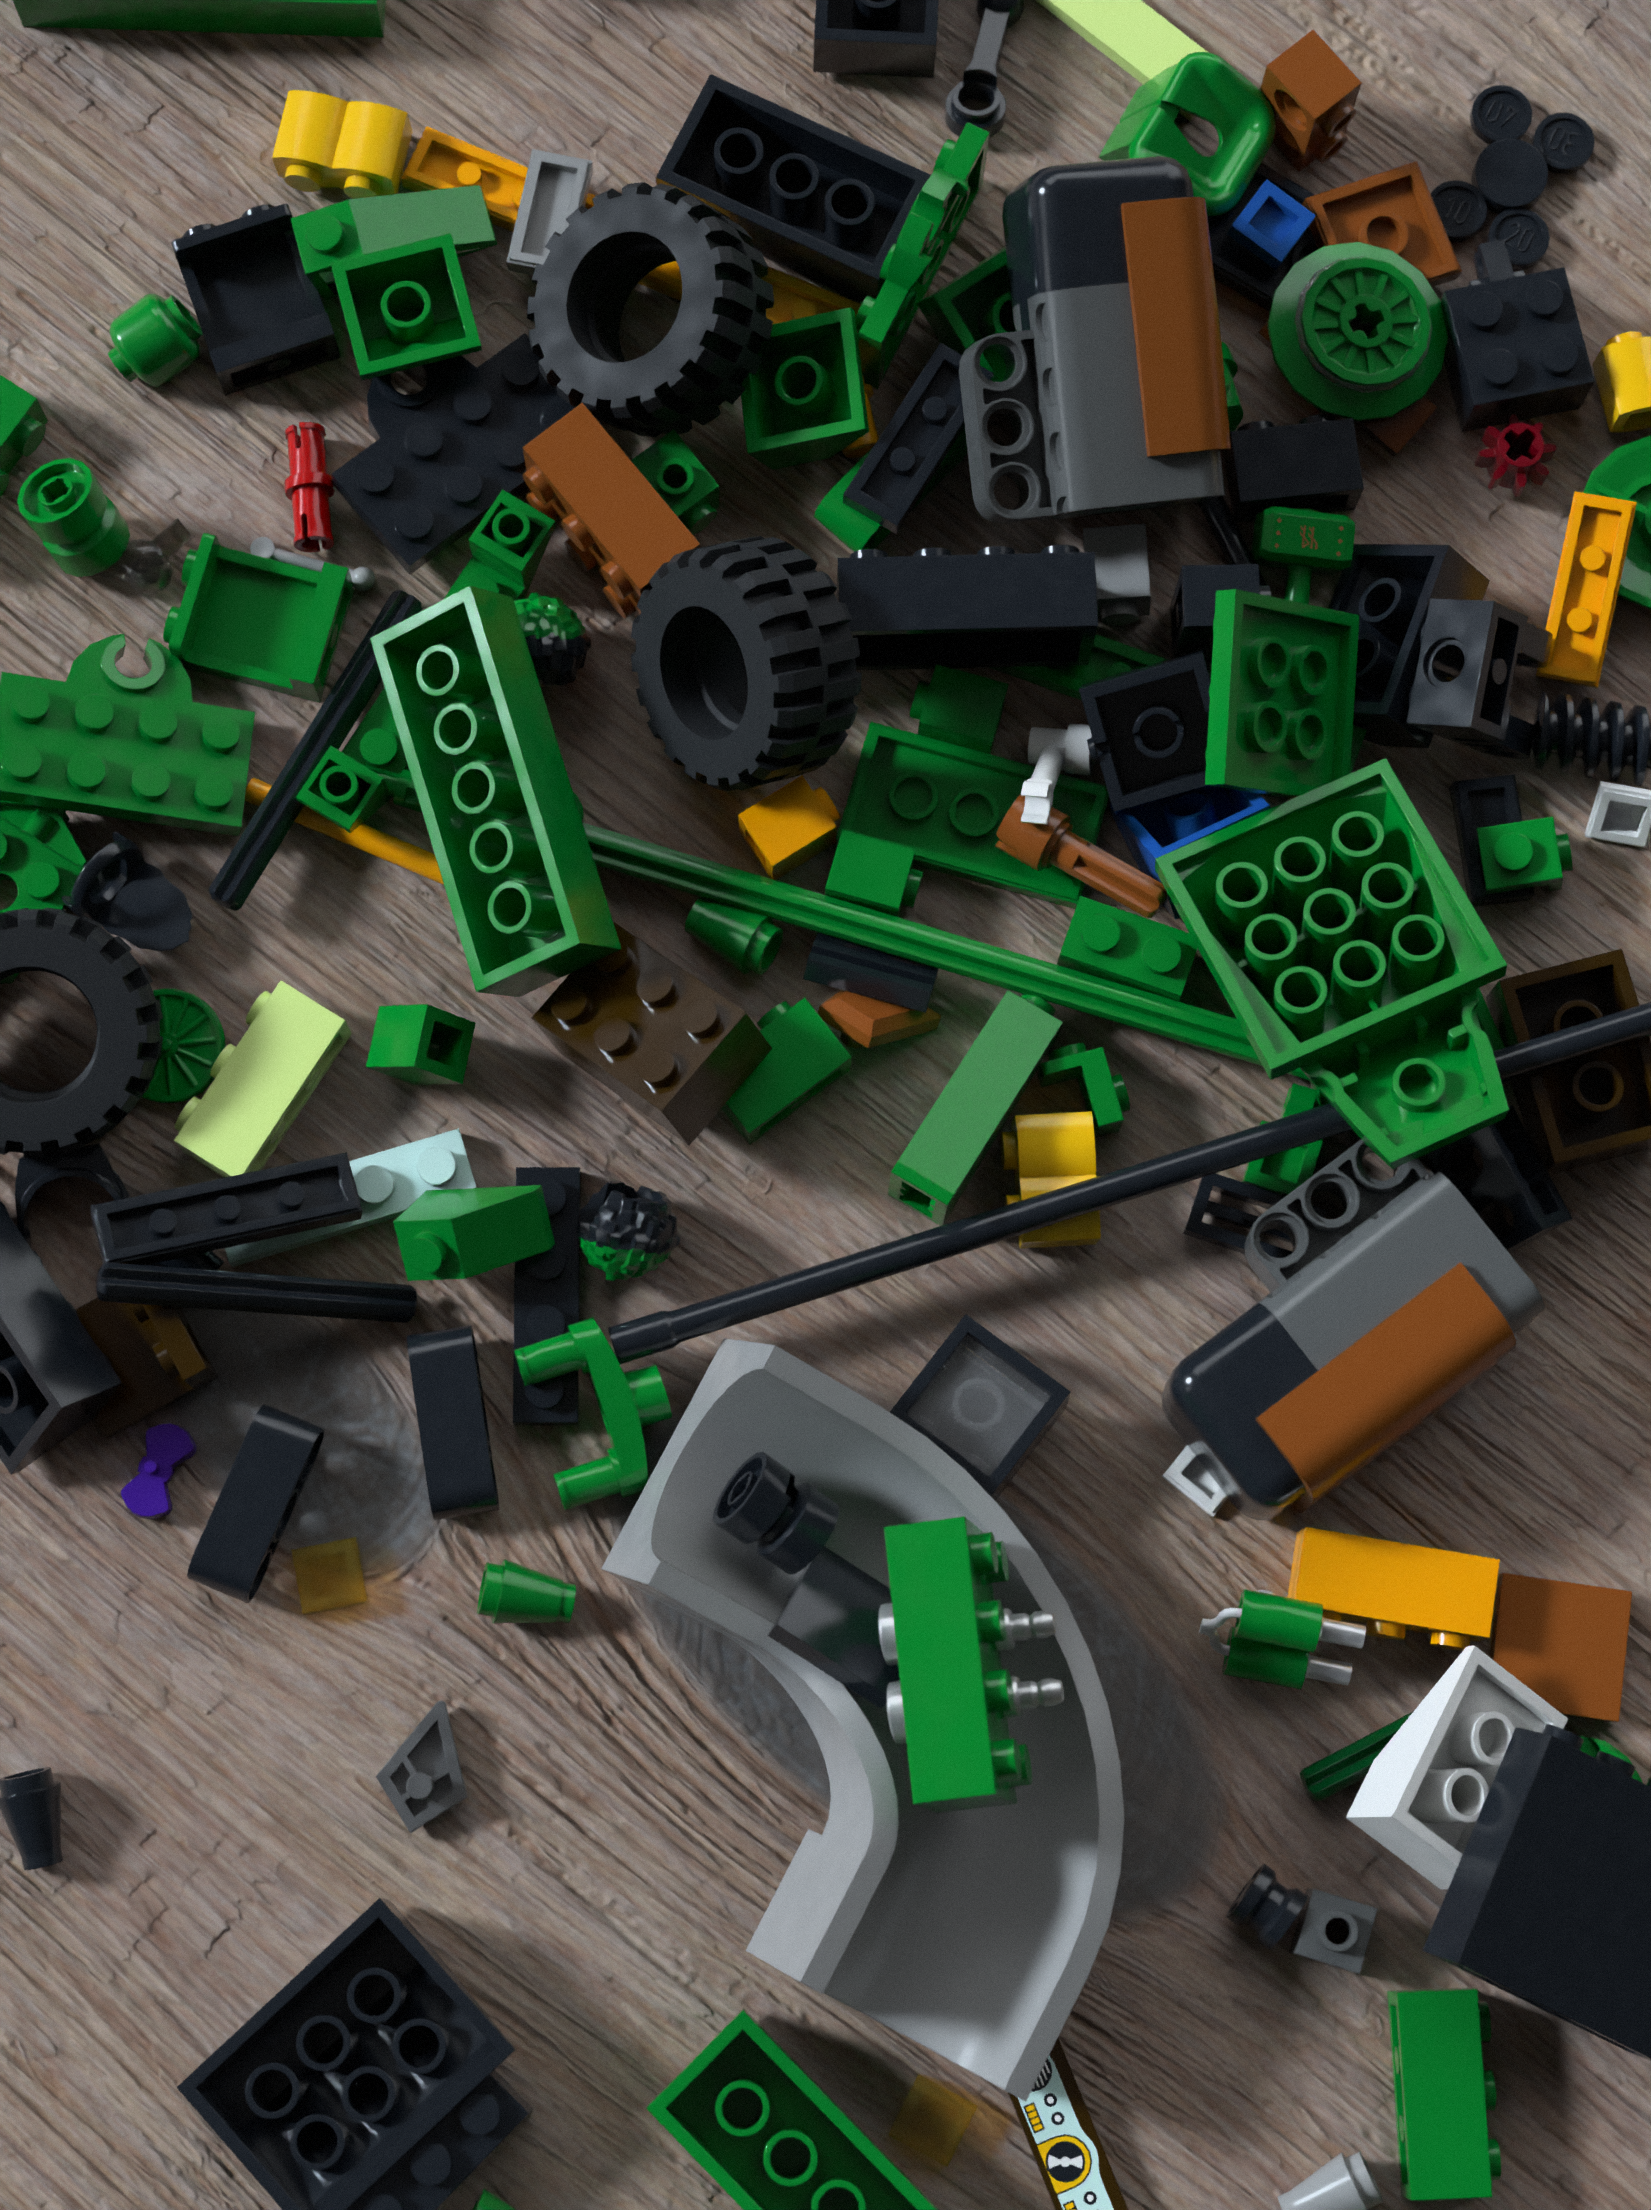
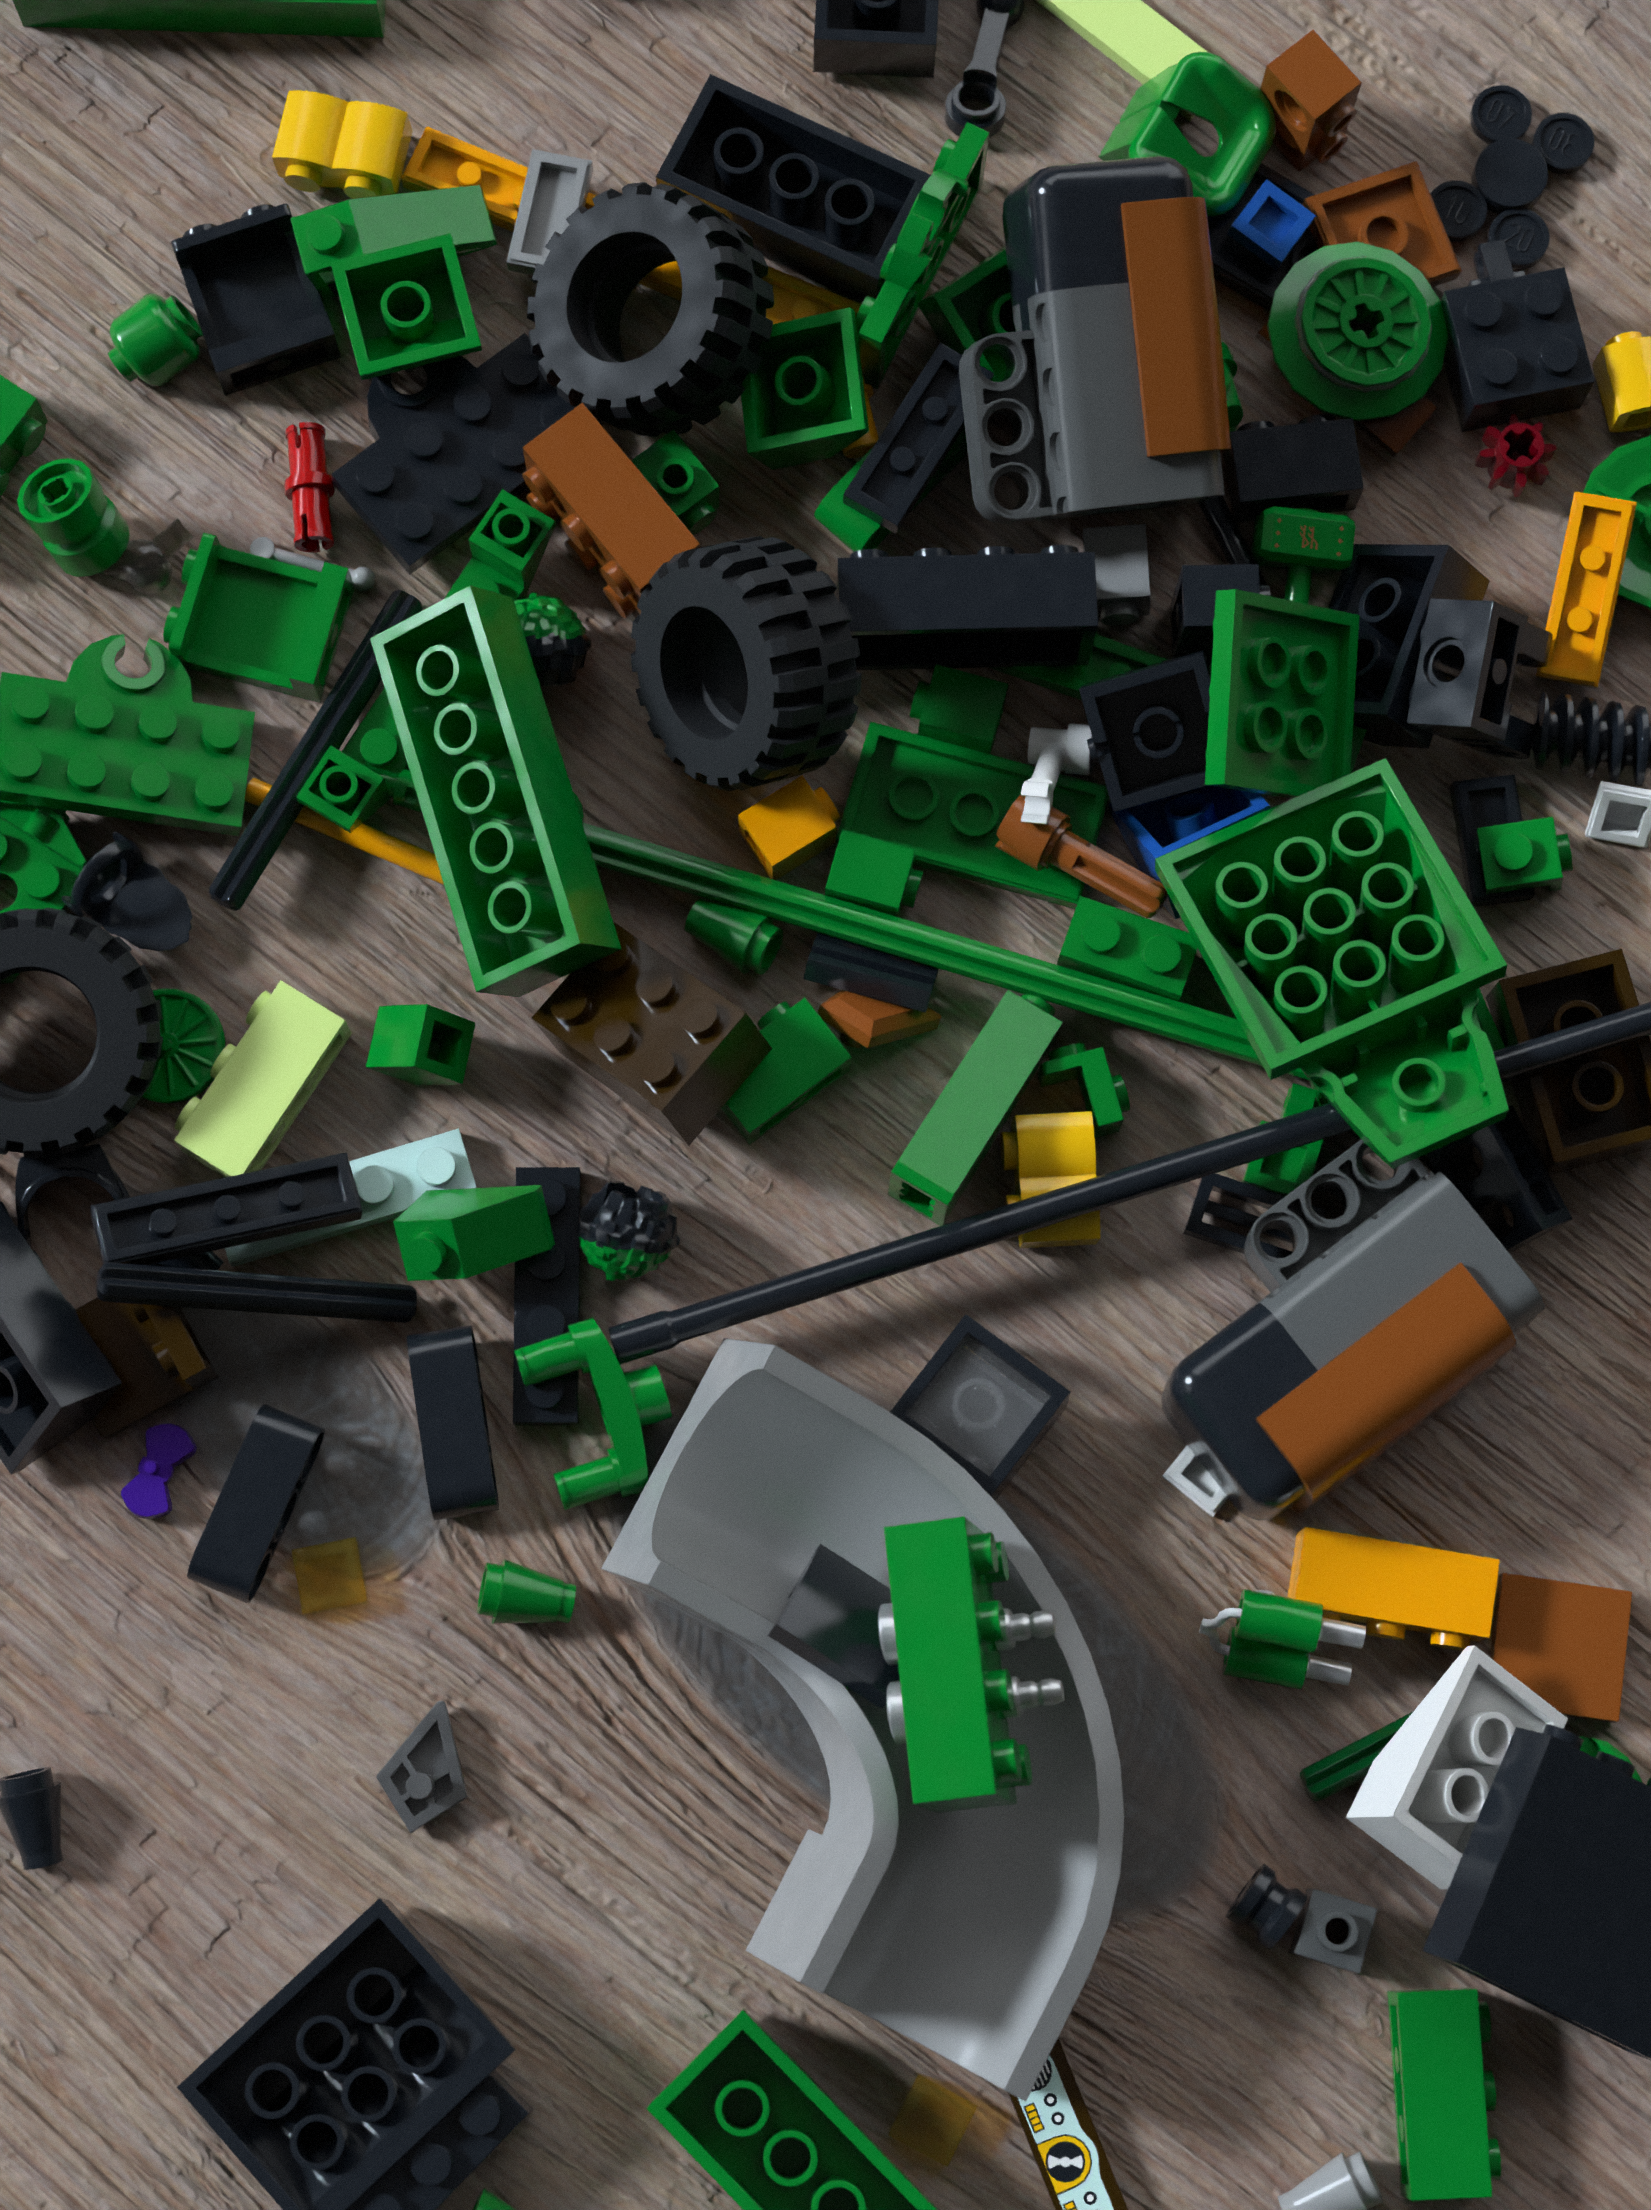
black wheel [713,1452,839,1575] -> none

